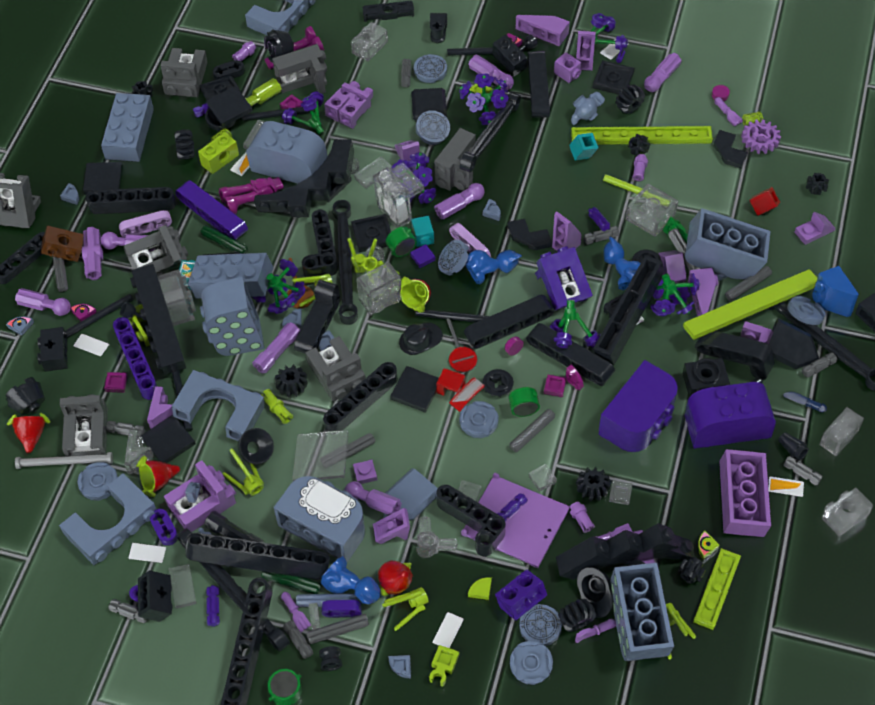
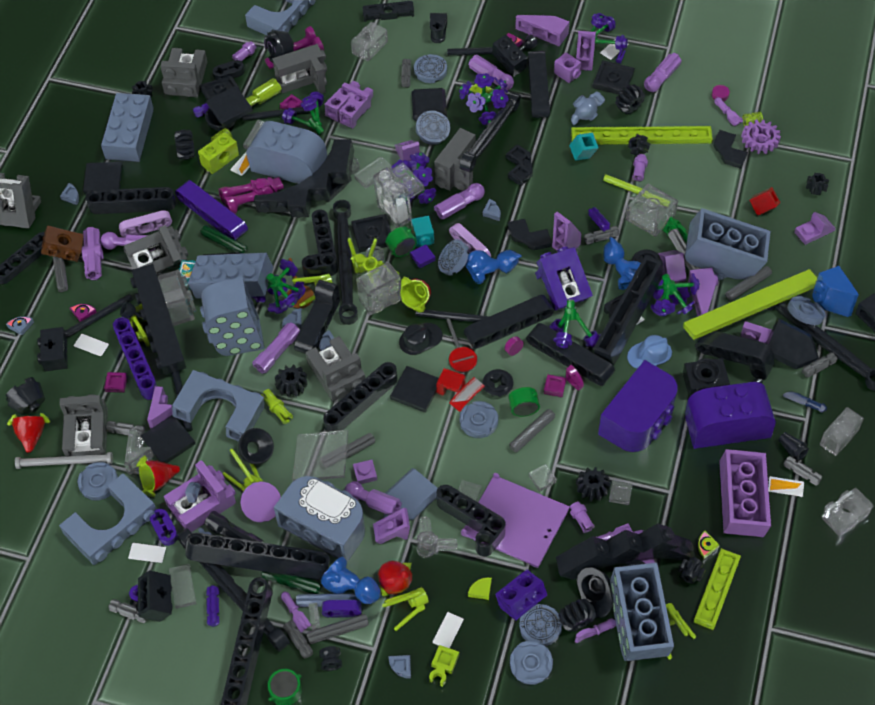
medium lavender piece [15,288,71,316] -> none
dark purple axle [497,493,528,522] -> none
none -> medium lavender tile [240,481,281,522]
none -> black tile [506,144,533,186]
none -> medium blue piece [627,335,672,369]

